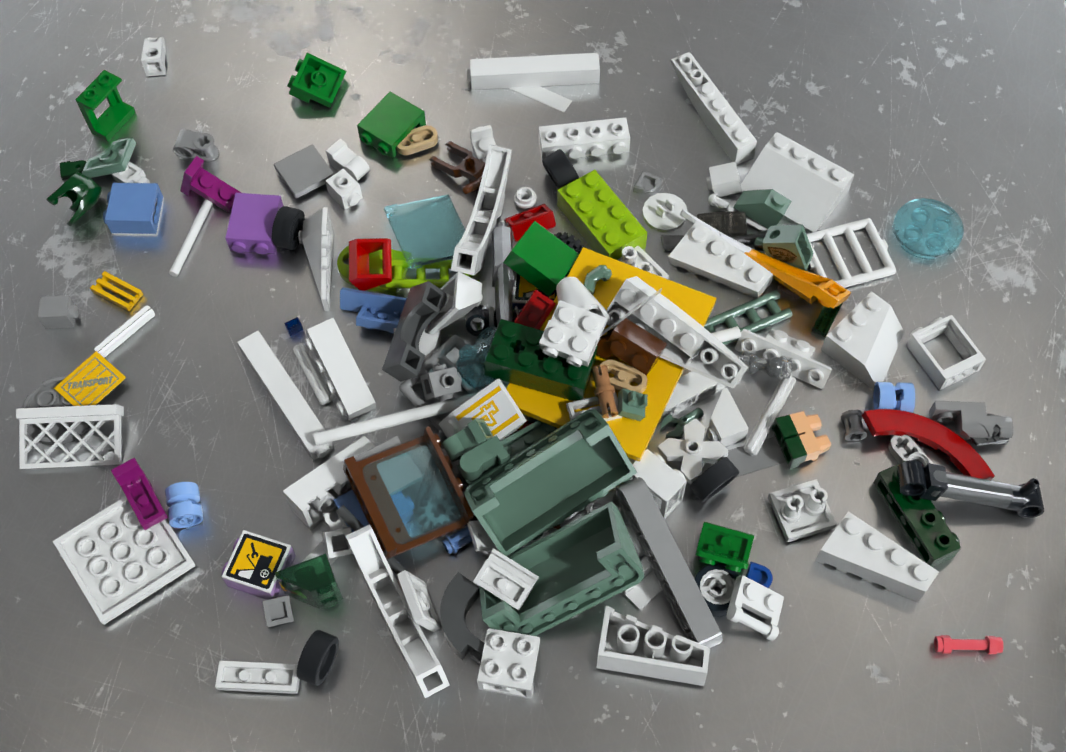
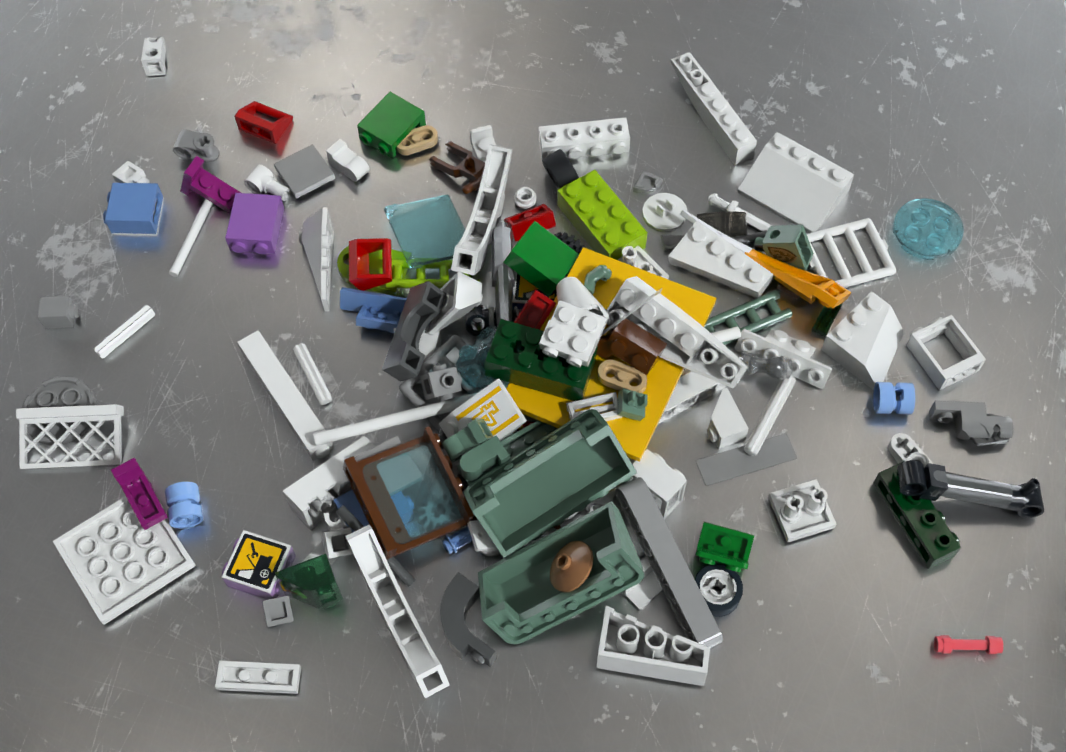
dark green helmet [46,172,102,226] -> none
yellow sticker [54,351,127,406] -> none
dark green piece [60,160,86,180] -> none
green panel [75,70,136,142] -> none
sand green tile [82,137,136,178] -> none
yellow tile [90,271,143,312] -> none
black tyre [272,206,305,250] -> none
clear blue piece [284,317,303,336] -> none
green plate [287,53,347,108] -> none
black tyre [297,630,339,686] -> none
white wedge [305,318,376,421] -> none
white brick [326,169,363,210] -> none
white tile [397,570,442,632] -> none
white brick [466,53,600,90] -> none
white plate [473,548,539,610] -> none
white bracket [477,628,540,699] -> none
white sticker [509,86,572,112] -> none
medium nougat pin [591,365,618,418] -> none
white plant [658,419,728,484] -> none
sand green bar [660,408,704,439] -> none
black tyre [690,457,739,502] -> none
white brick [706,161,742,197] -> none
white plate [727,575,784,641] -> none
sand green slope [733,189,792,229] -> none
blue tile [746,562,773,589] -> none
hips [772,411,831,469] -> none
white wedge [815,511,939,602] -> none
flat silver bush [841,410,867,442] -> none
red tile [862,409,995,480] -> none
none -> red tile [234,101,293,144]
none -> white pin [244,164,291,201]
none -> medium nougat dish [550,541,593,592]

